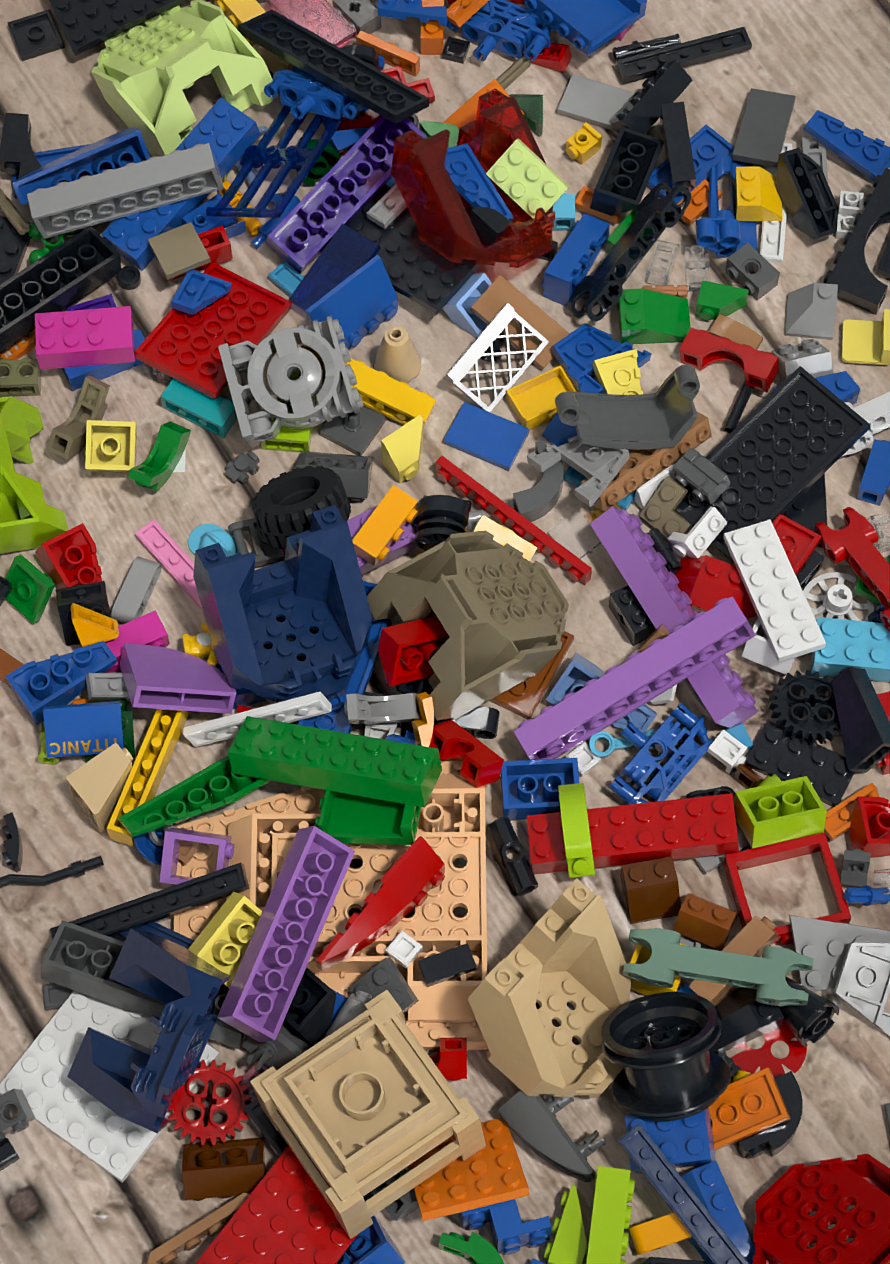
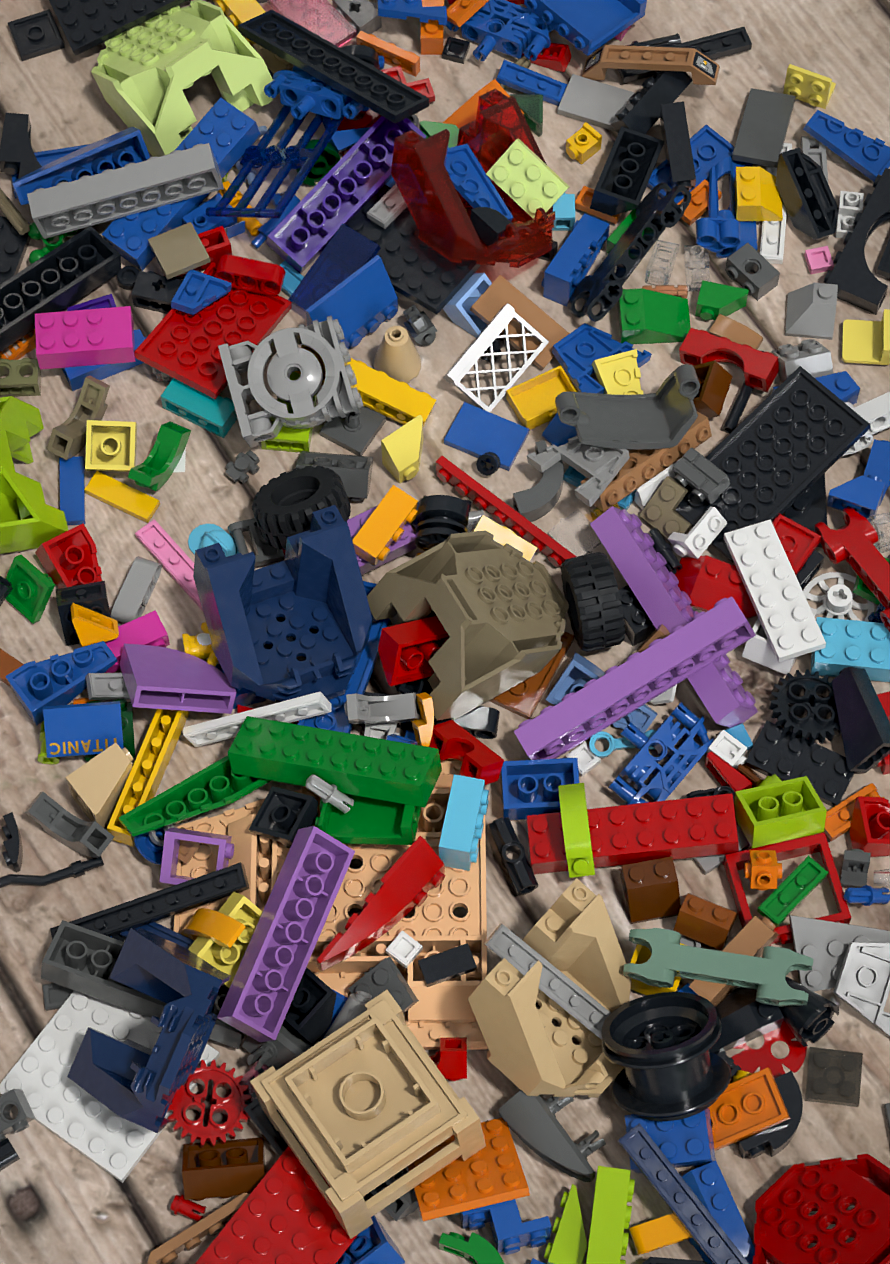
none -> dark grey arch [25,792,114,858]
none -> blue tile [59,456,86,525]
none -> yellow tile [84,471,160,523]
none -> black brick [131,271,183,314]
none -> red pin [170,1194,207,1222]
none -> light orange slope [181,908,246,948]
none -> red beam [214,255,286,296]
none -> black slope [249,786,318,848]
none -> light grey axle [305,774,354,814]
none -> dark grey hips [403,305,437,346]
none -> medium azure brick [439,774,489,871]
none -> black bush [476,452,501,476]
none -> light grey tile [484,923,611,1040]
none -> blue tile [496,60,567,106]
none -> black tyre [561,552,625,652]
none -> medium nougat slope [582,45,720,85]
none -> reddish brown slope [693,361,733,418]
none -> red slope [705,751,753,792]
none -> orange brick [744,850,782,891]
none -> green tile [757,856,828,928]
none -> light yellow bracket [783,64,836,109]
none -> bright pink tile [804,246,834,274]
none -> clear smoke plate [805,1047,863,1107]
none -> blue slope [827,475,885,522]

